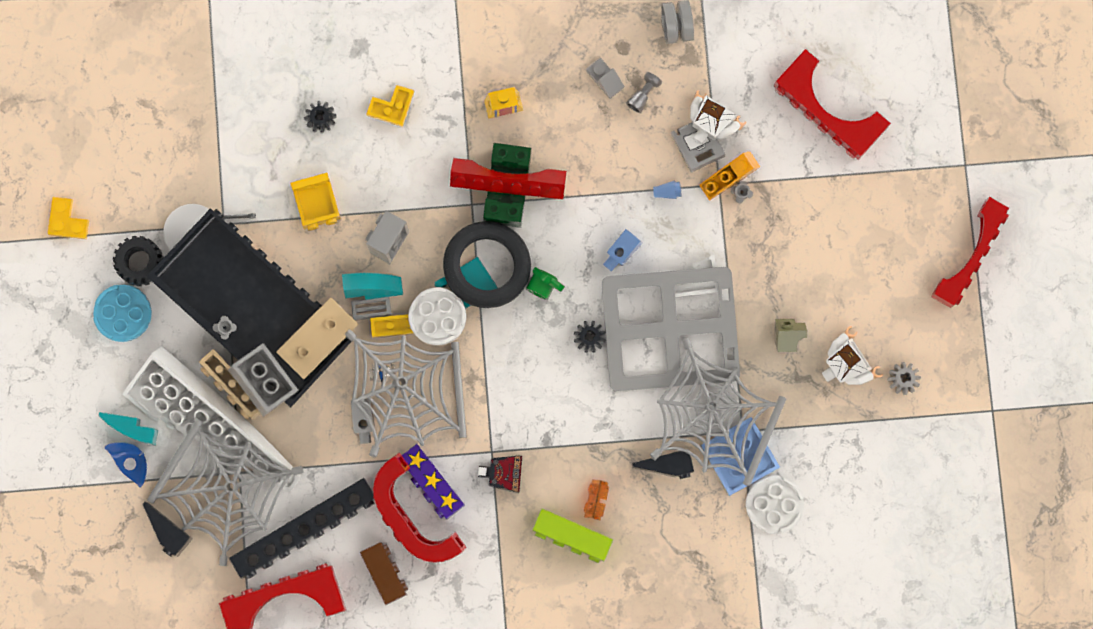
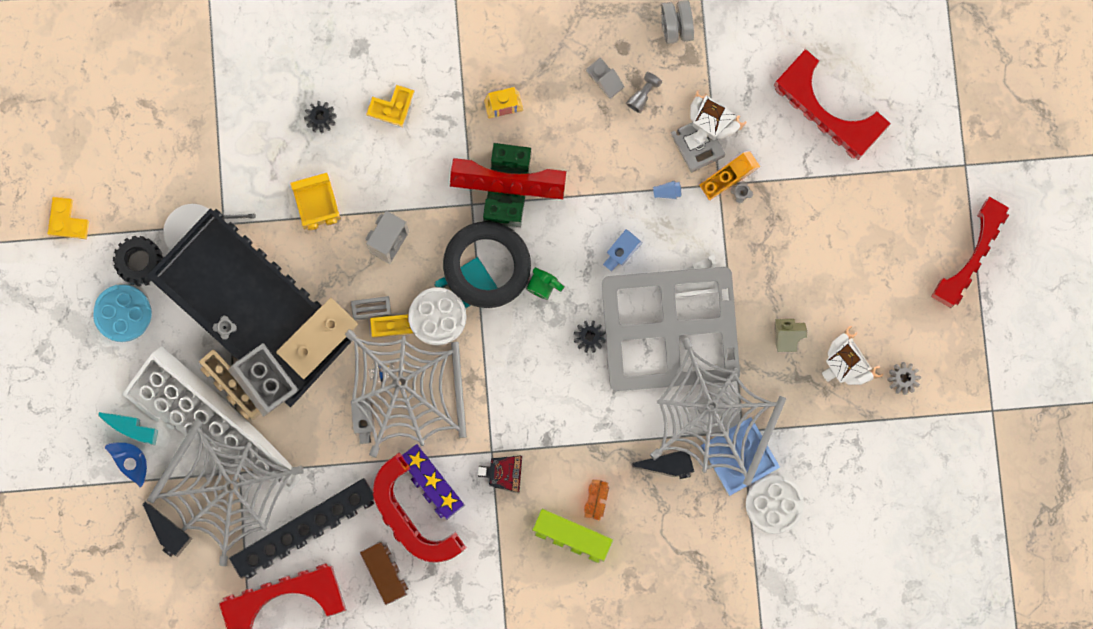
teal slope [342,273,403,300] -> none

